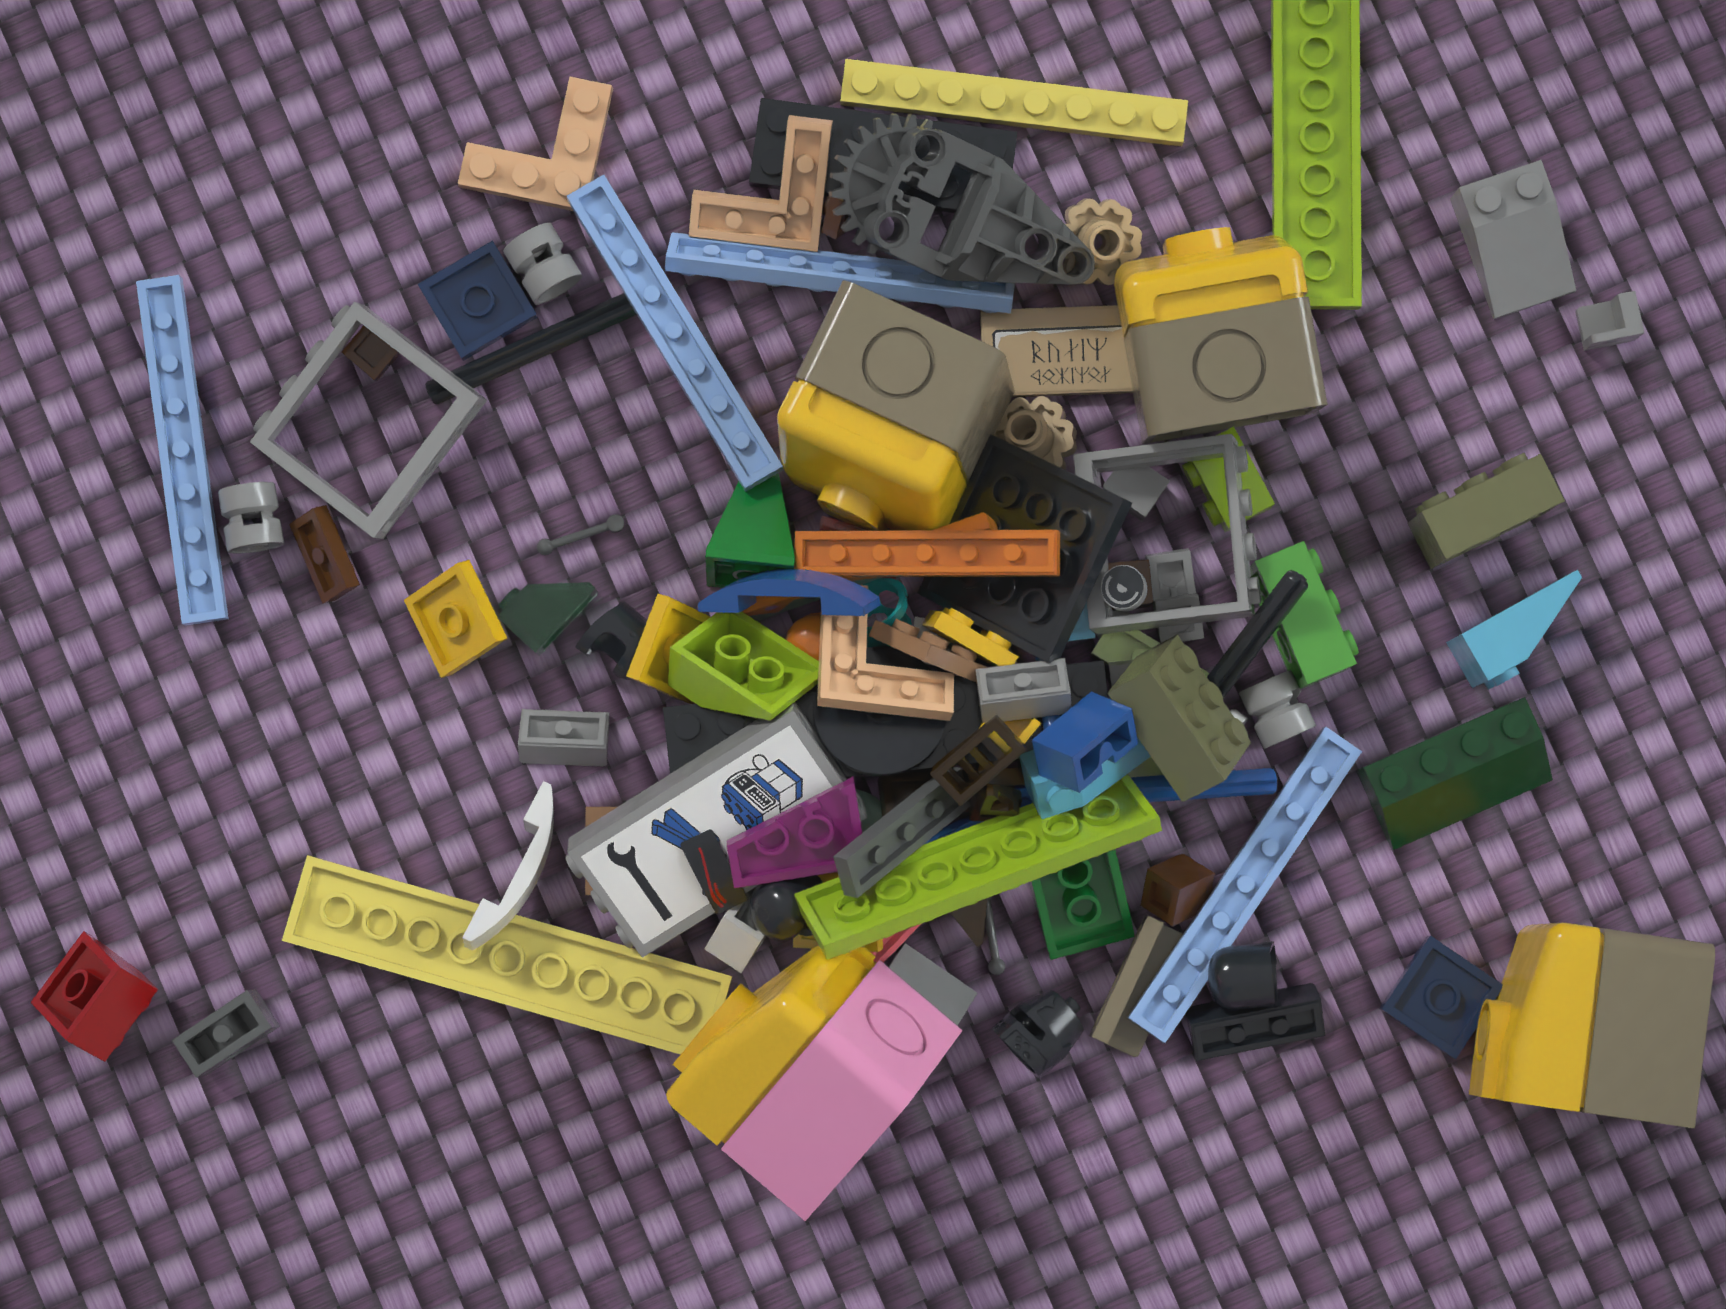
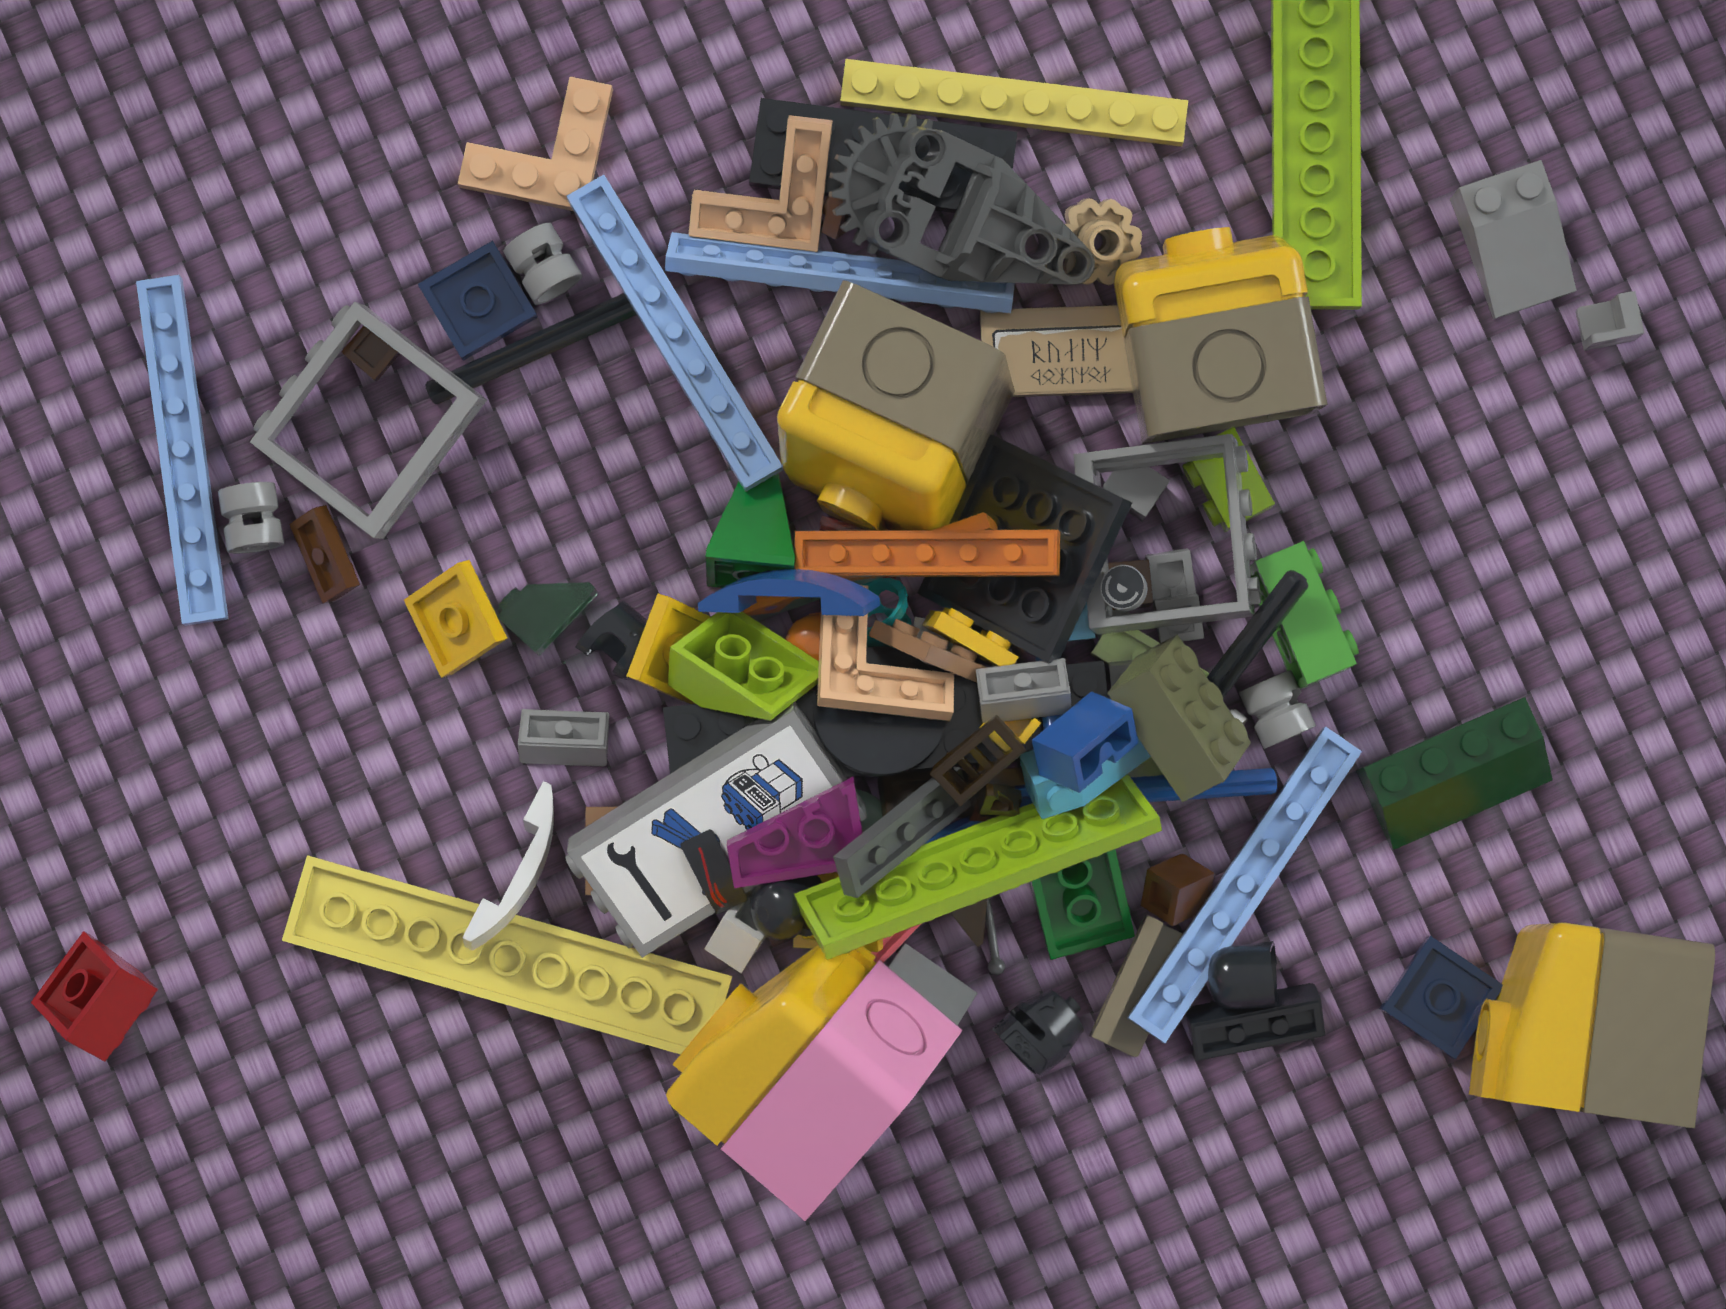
dark grey brick [172,989,280,1078] -> none
dark grey hinge [536,514,624,556] -> none
tan plant [994,396,1077,469] -> none
olive brick [1407,452,1565,569] -> none
medium azure slope [1446,570,1582,690] -> none

